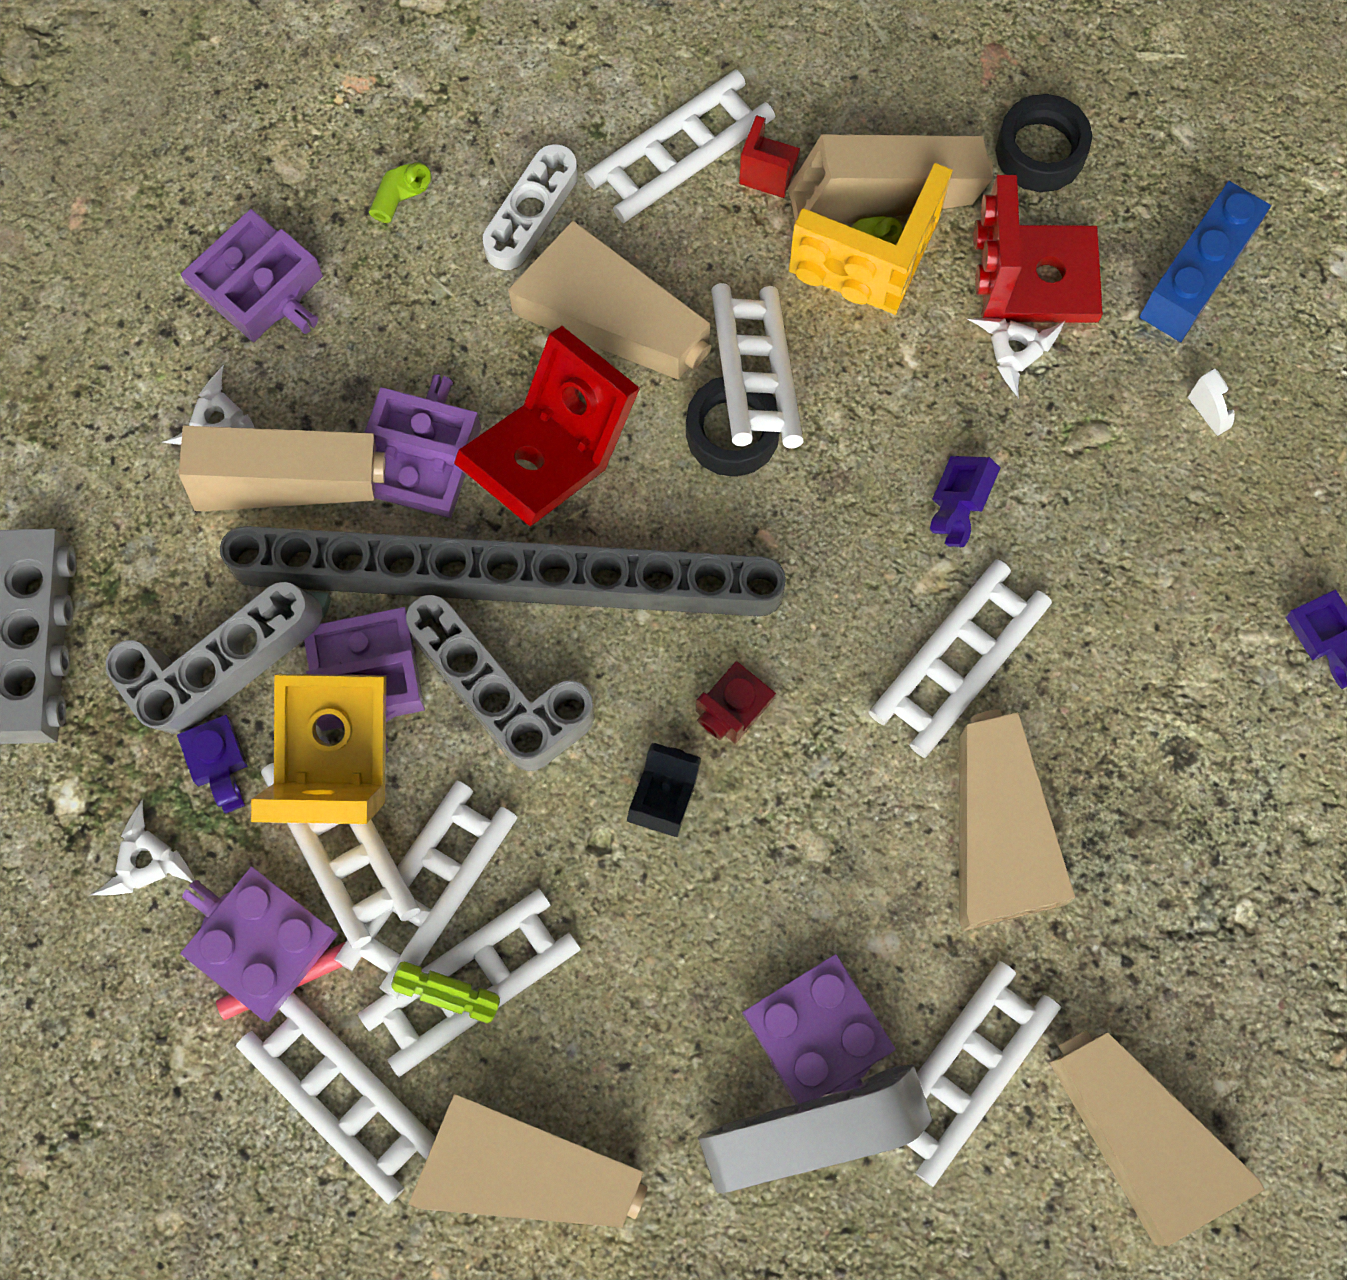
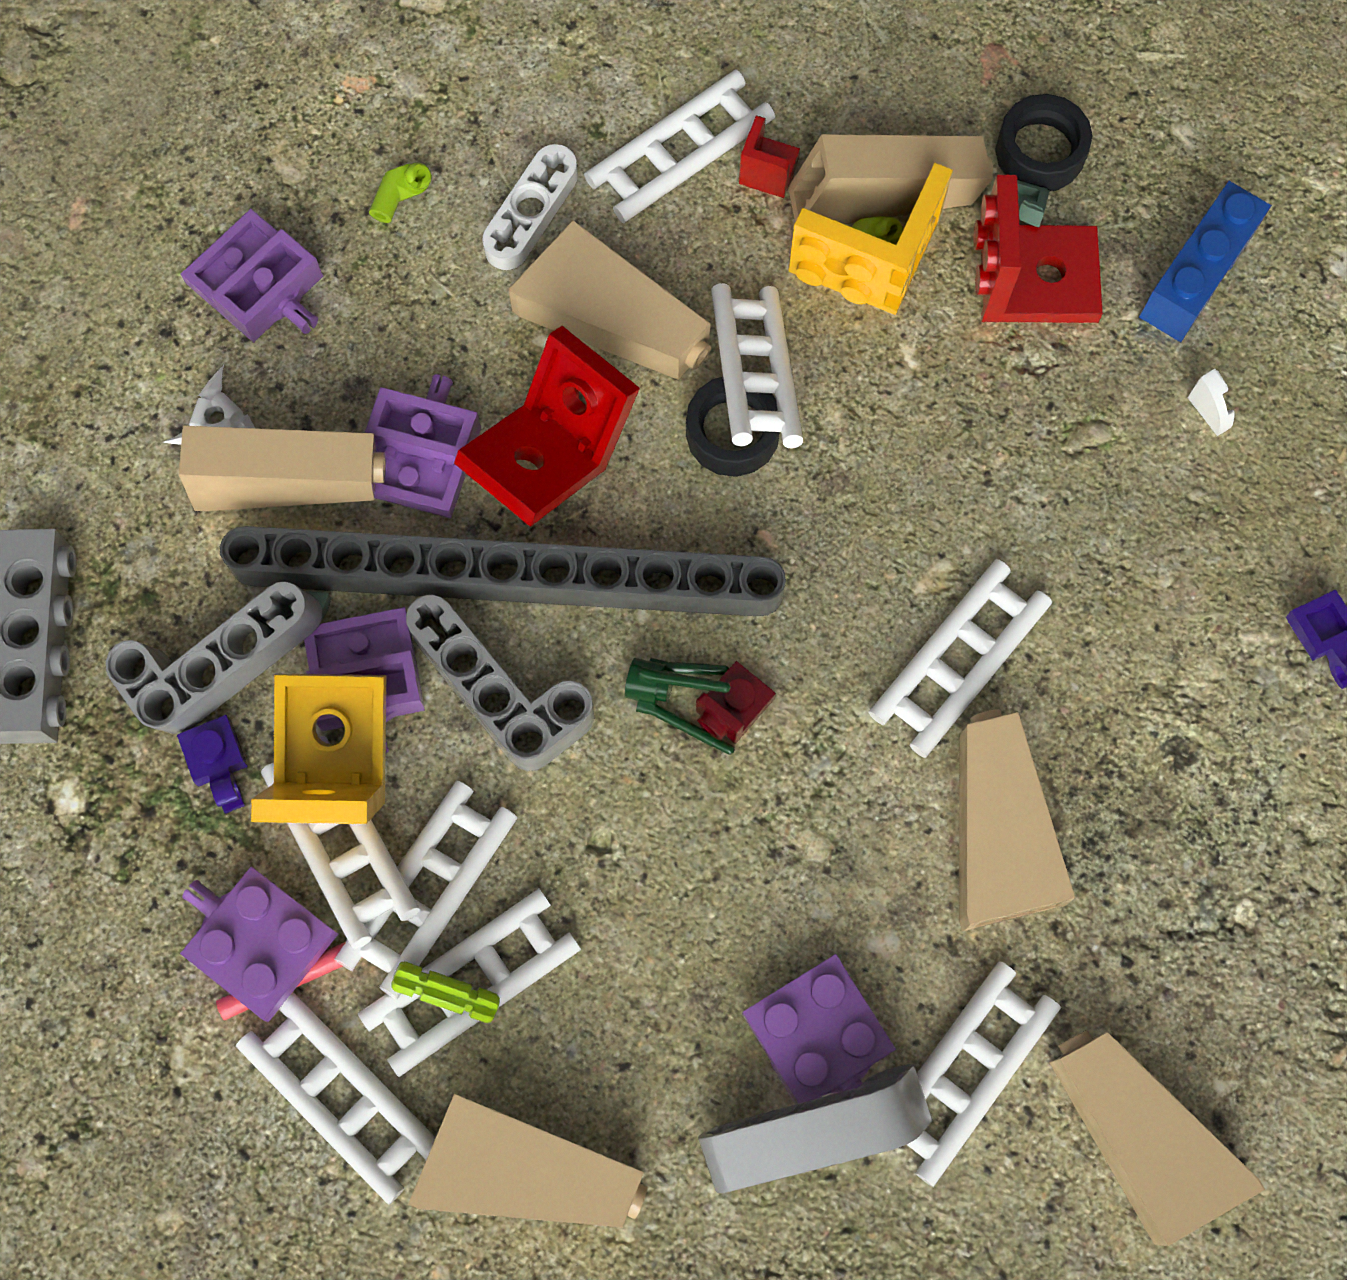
white piece [90,799,195,895] -> none
black bracket [626,743,701,837] -> none
dark purple plate [930,456,1001,547] -> none
white piece [967,318,1065,398] -> none
none -> dark green plant [624,658,735,755]
none -> sand green tile [1017,180,1050,227]

